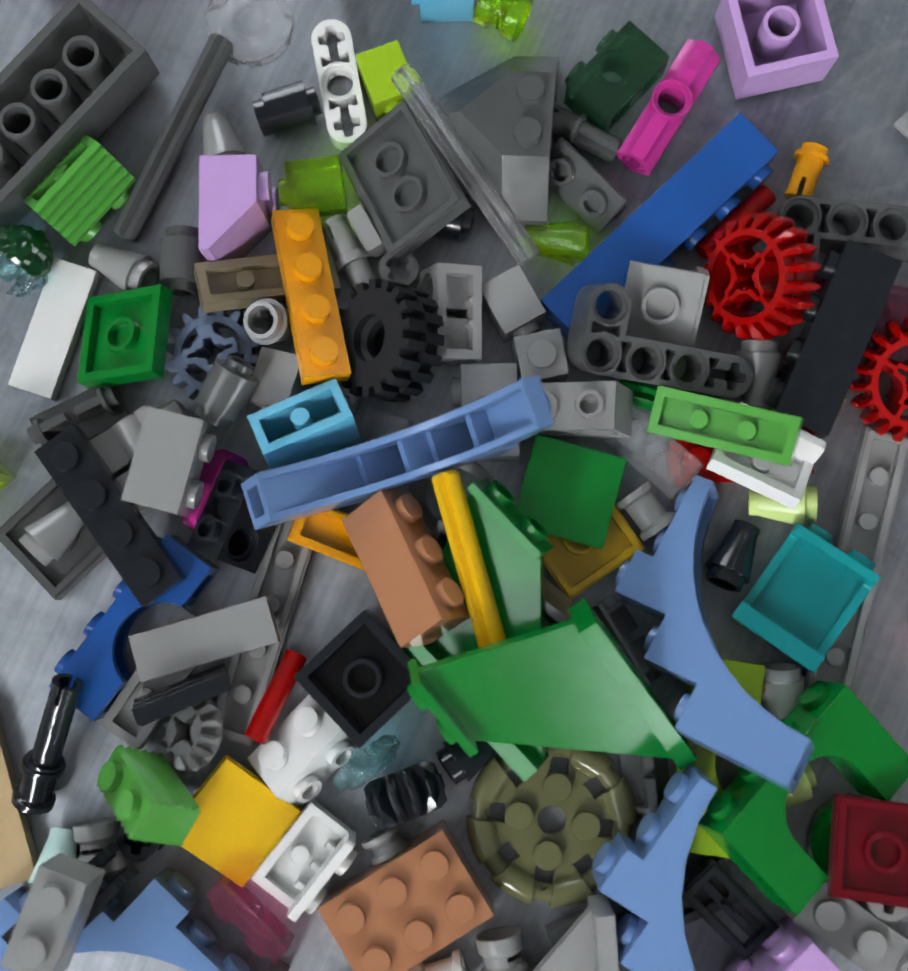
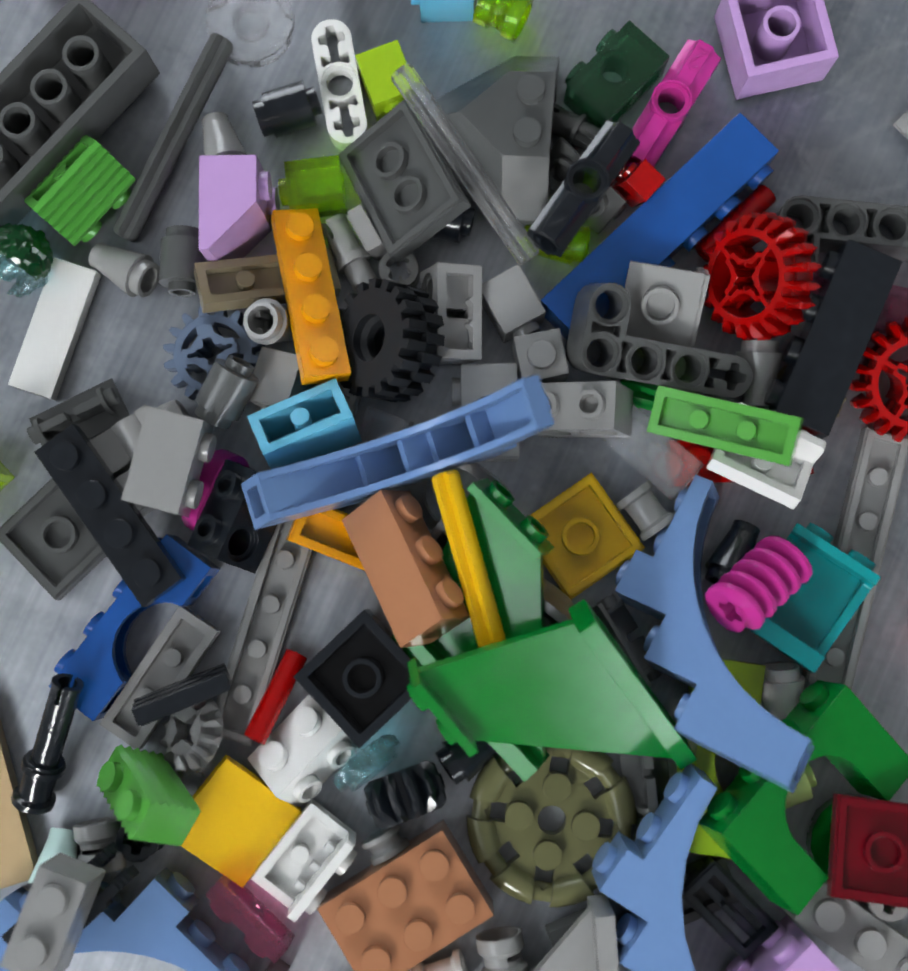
light grey cone [18,501,85,567] -> none
green plate [77,284,173,389] -> none
light grey tile [128,596,281,683] -> none
green tile [516,434,627,550] -> none
yellowish green cone [748,485,818,526] -> none
light orange pin [784,142,830,200] -> none
none -> black piece [527,120,640,257]
none -> red piece [613,159,666,207]
none -> dark pink piece [705,535,813,633]

